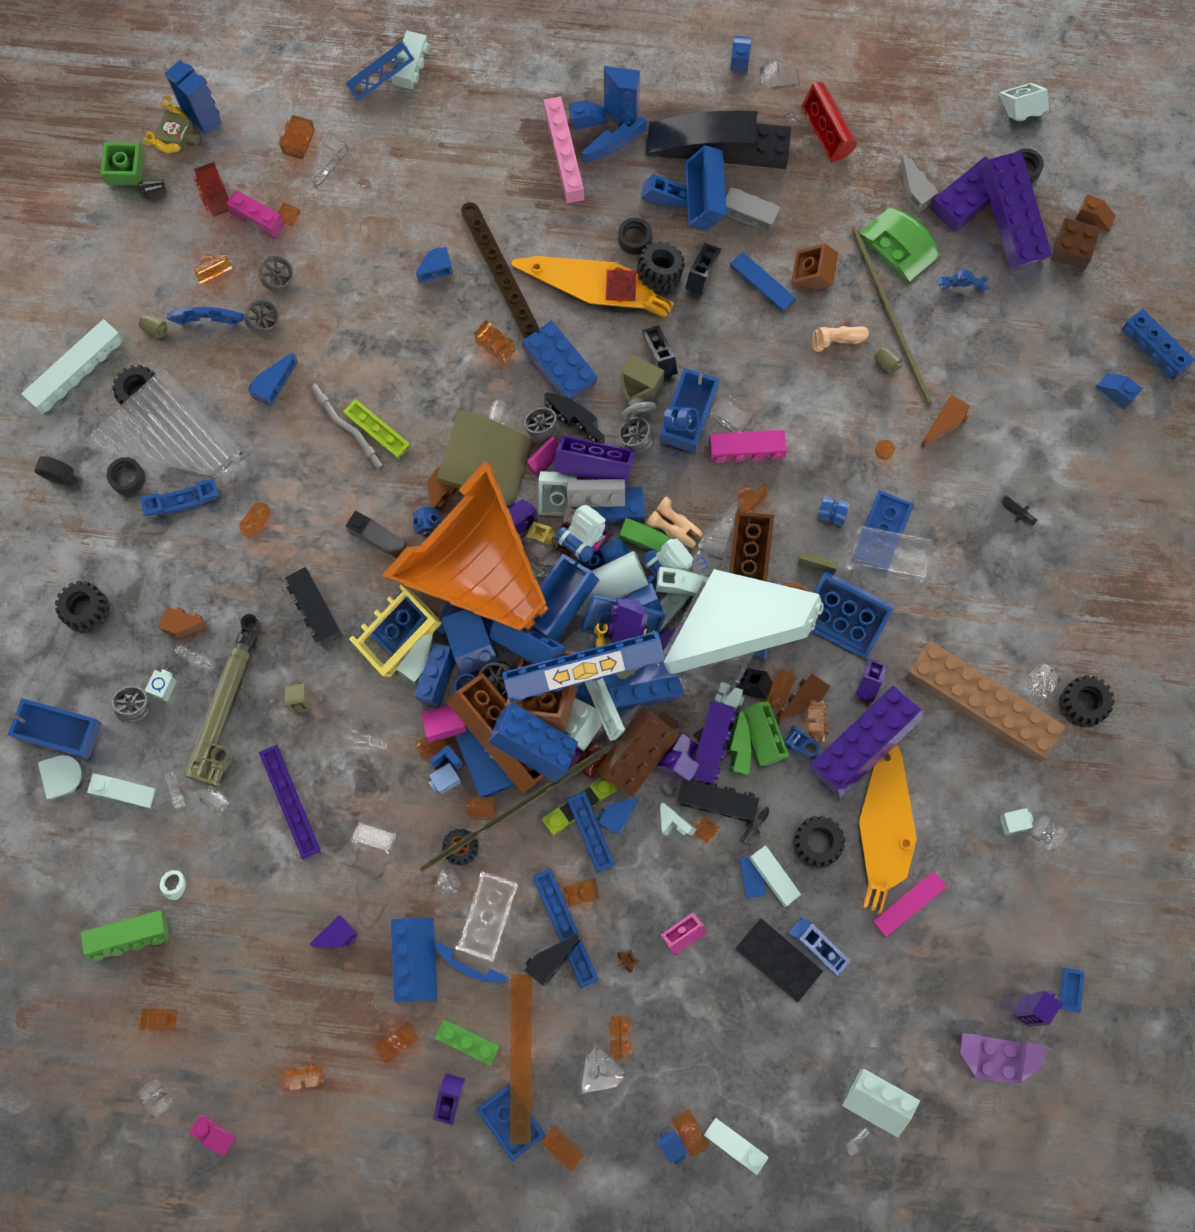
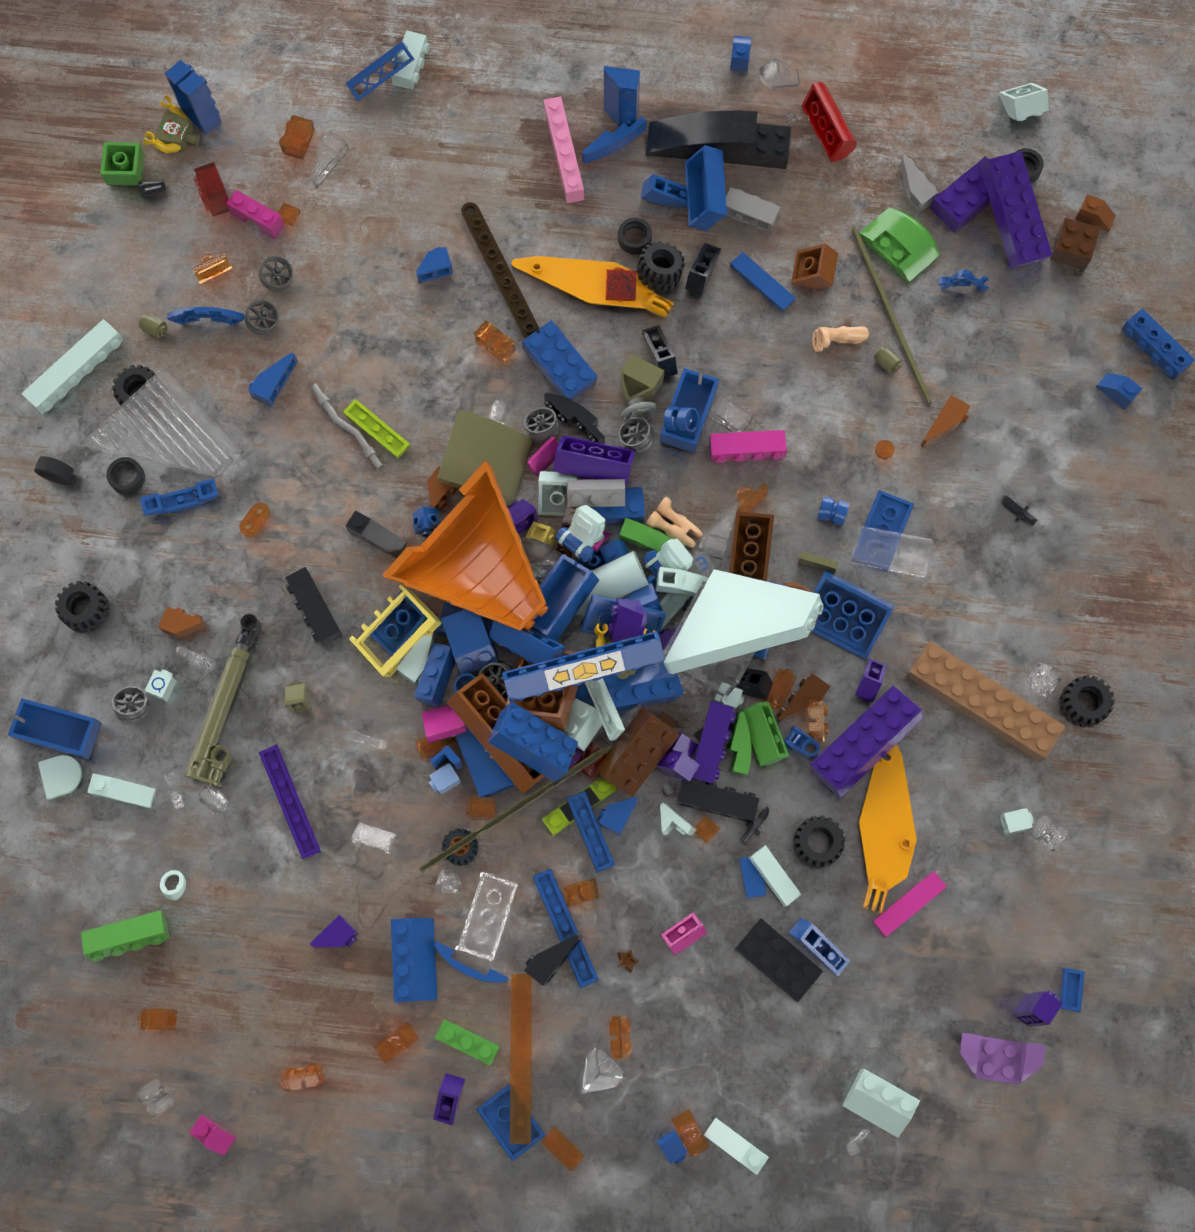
blue slope [569,100,607,130] -> none

